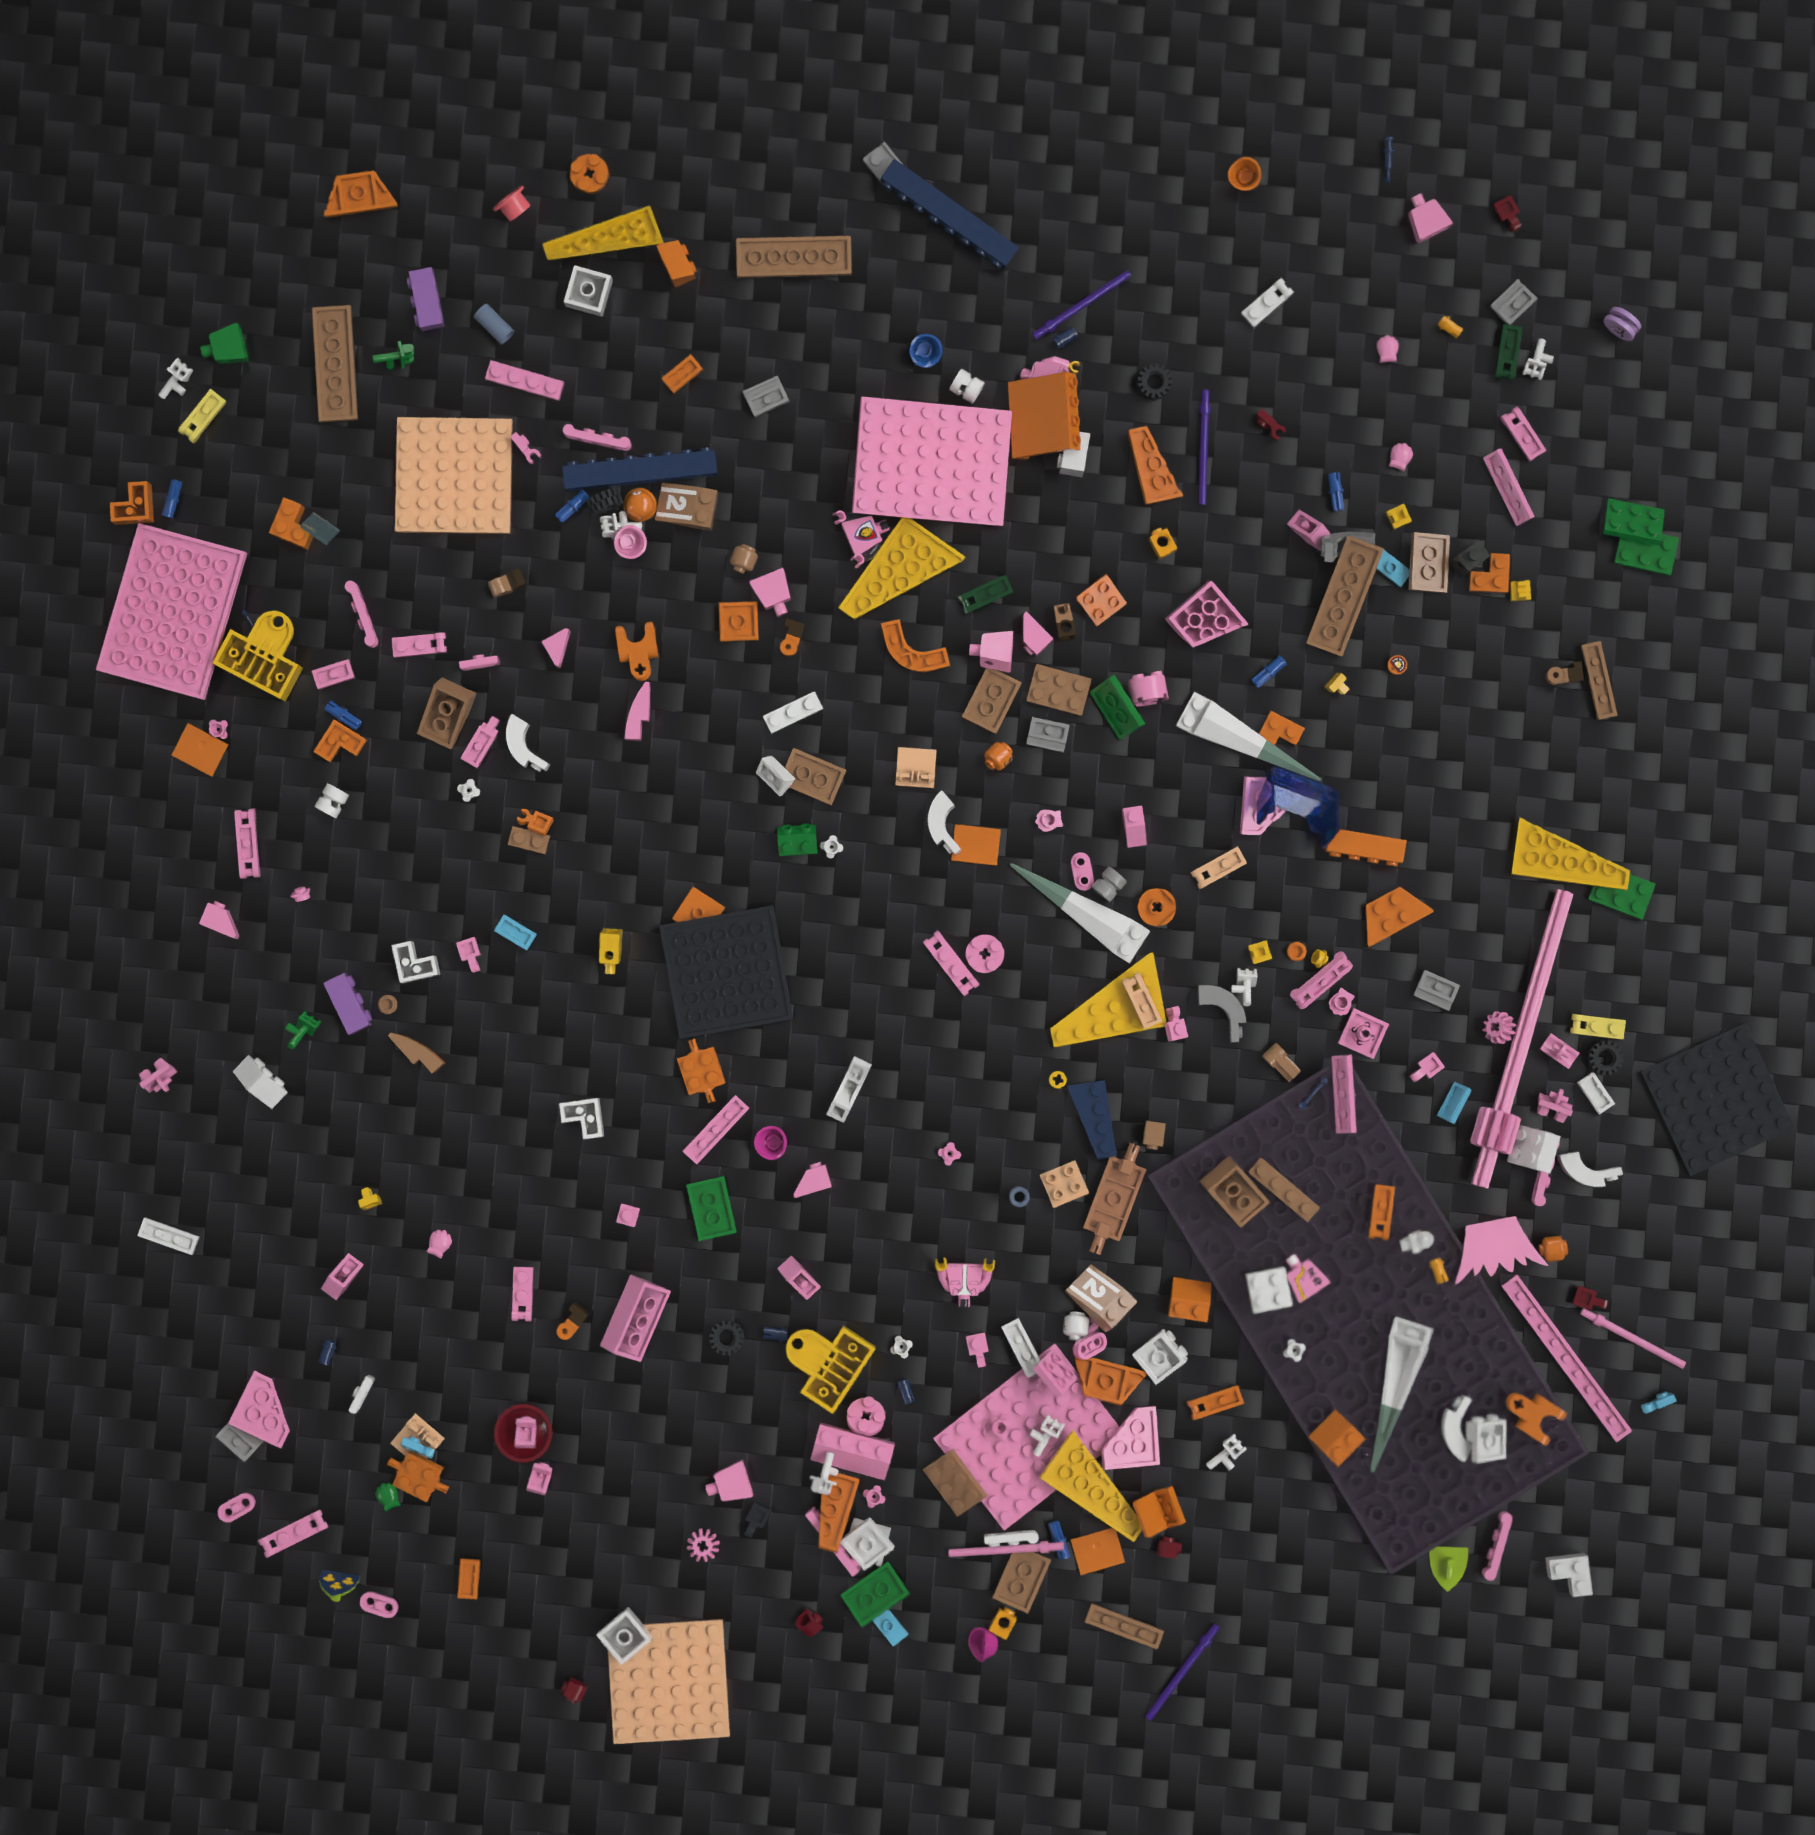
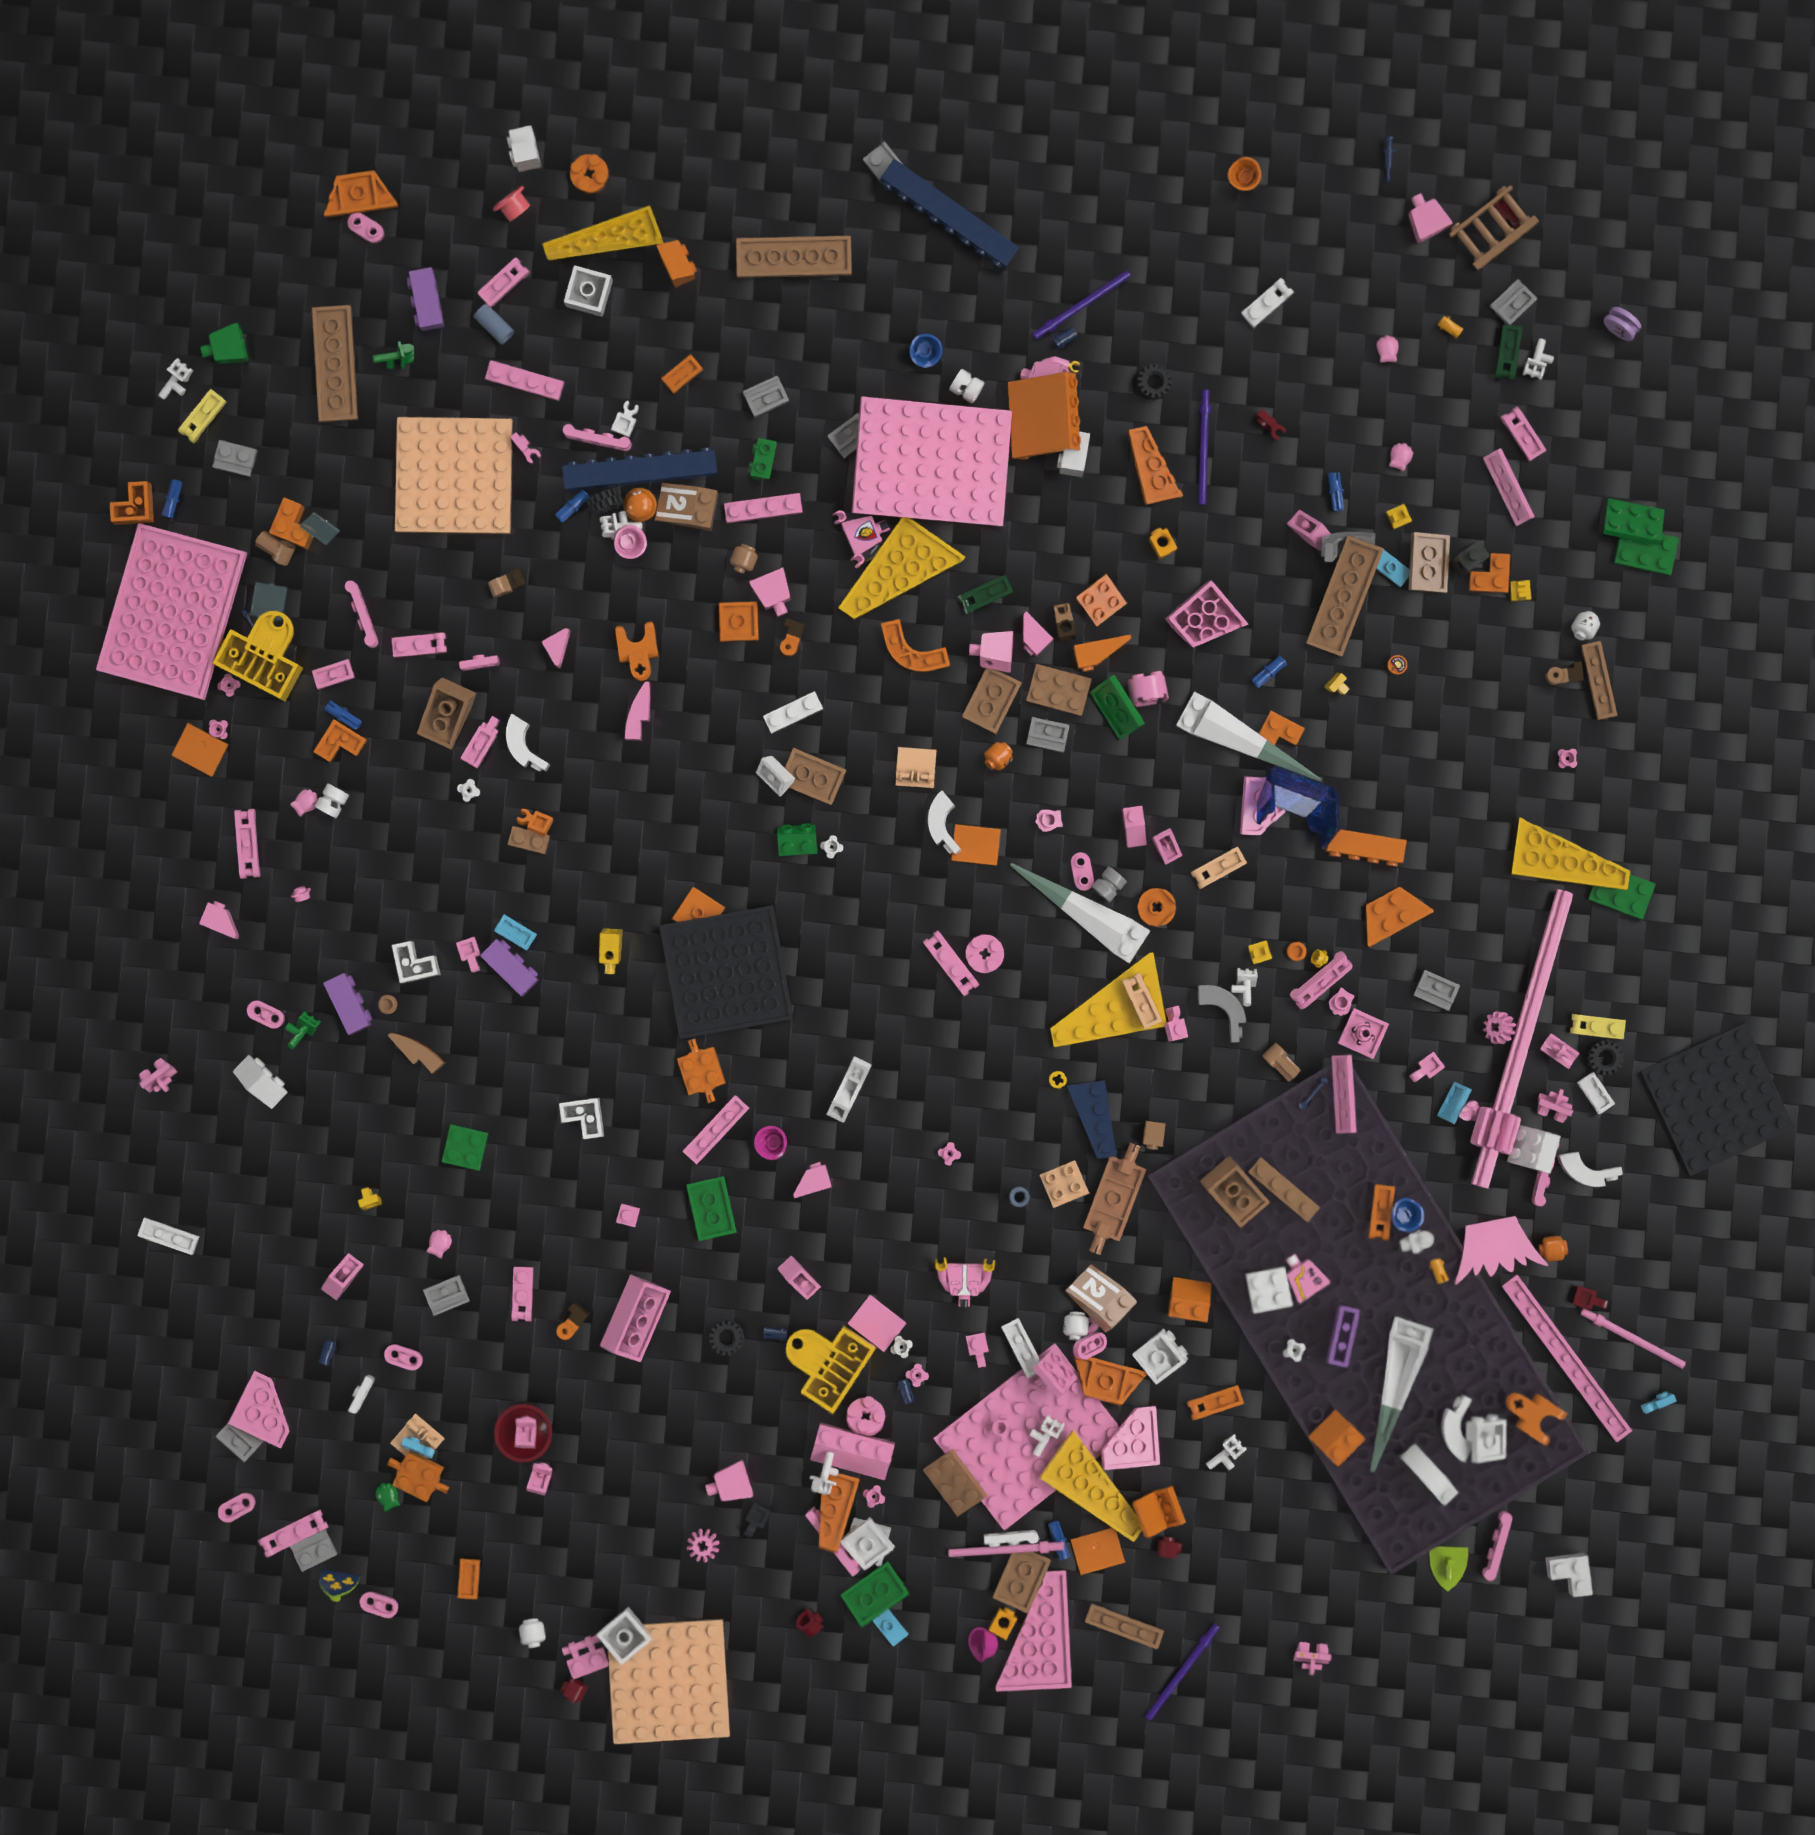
none -> light grey plate [212,440,257,477]
none -> bright pink plate [217,674,241,697]
none -> bright pink plate [247,1001,285,1028]
none -> clear light blue piece [250,582,287,621]
none -> medium nougat piece [256,531,295,565]
none -> bright pink animal [290,790,318,817]
none -> light grey plate [290,1529,338,1572]
none -> bright pink plate [348,213,384,243]
none -> bright pink plate [384,1344,423,1370]
none -> light grey plate [423,1275,470,1316]
none -> green plate [442,1124,489,1171]
none -> bright pink plate [477,258,530,308]
none -> medium lavender brick [480,939,539,996]
none -> white brick [507,126,541,172]
none -> white head [519,1619,545,1648]
none -> bright pink plate [562,1635,609,1679]
none -> white plate [611,401,639,438]
none -> bright pink plate [724,493,802,523]
none -> green bracket [748,438,777,480]
none -> light grey plate [827,413,859,459]
none -> bright pink piece [848,1295,906,1352]
none -> bright pink plate [906,1364,929,1387]
none -> bright pink wing [996,1570,1072,1691]
none -> orange slope [1073,635,1131,672]
none -> bright pink slope [1152,828,1182,865]
none -> bright pink hips [1294,1642,1331,1675]
none -> medium lavender brick [1326,1304,1360,1367]
none -> blue helmet [1391,1198,1424,1232]
none -> white arch [1401,1444,1458,1506]
none -> medium nougat fence [1449,185,1539,271]
none -> bright pink piece [1459,1100,1480,1121]
none -> bright pink plate [1558,749,1577,768]
none -> white head [1571,611,1600,640]

